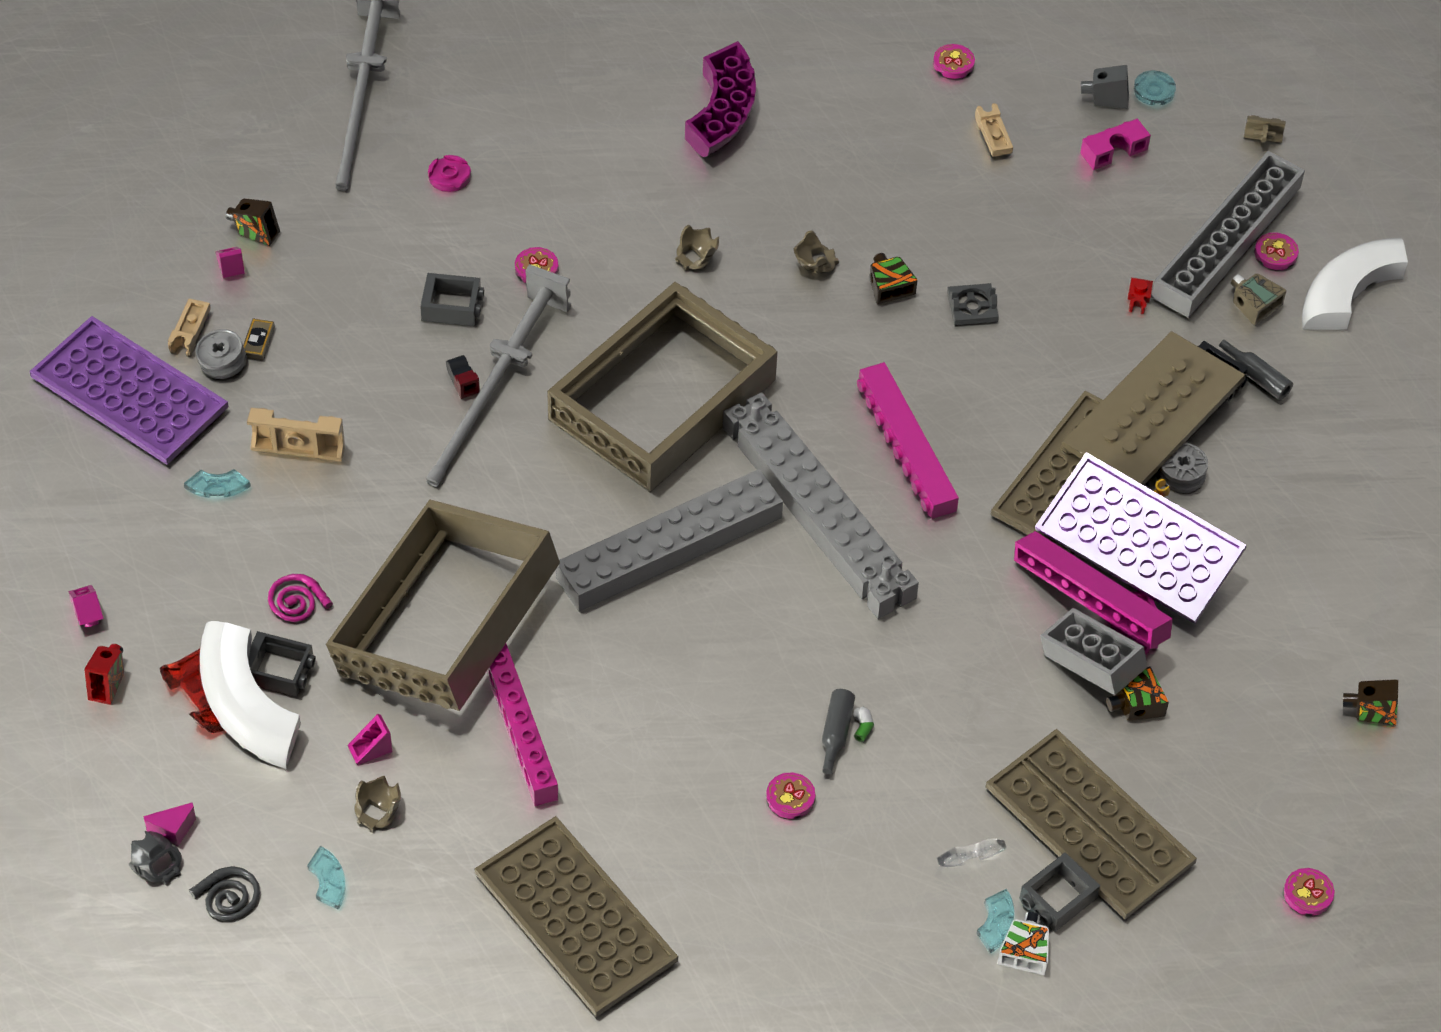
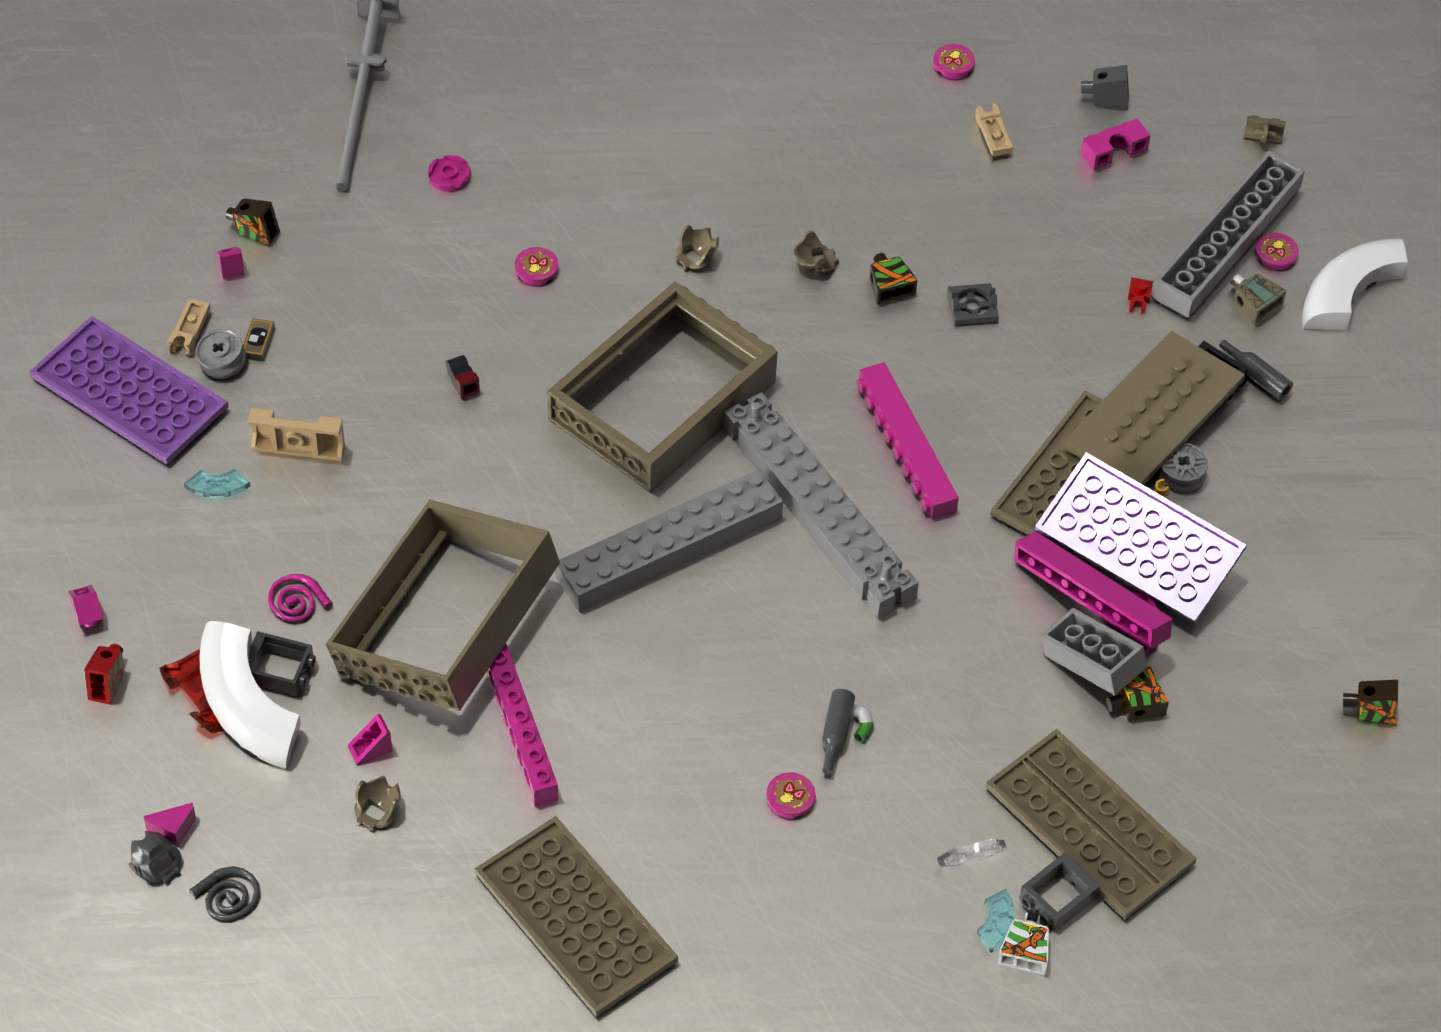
clear light blue tile [307,846,346,909] -> none
dark grey window [420,273,484,326] -> none
light grey piece [426,264,571,487] -> none
magenta brick [685,41,756,157] -> none
clear light blue tile [1134,70,1176,105] -> none
tile [1284,868,1335,916] -> none

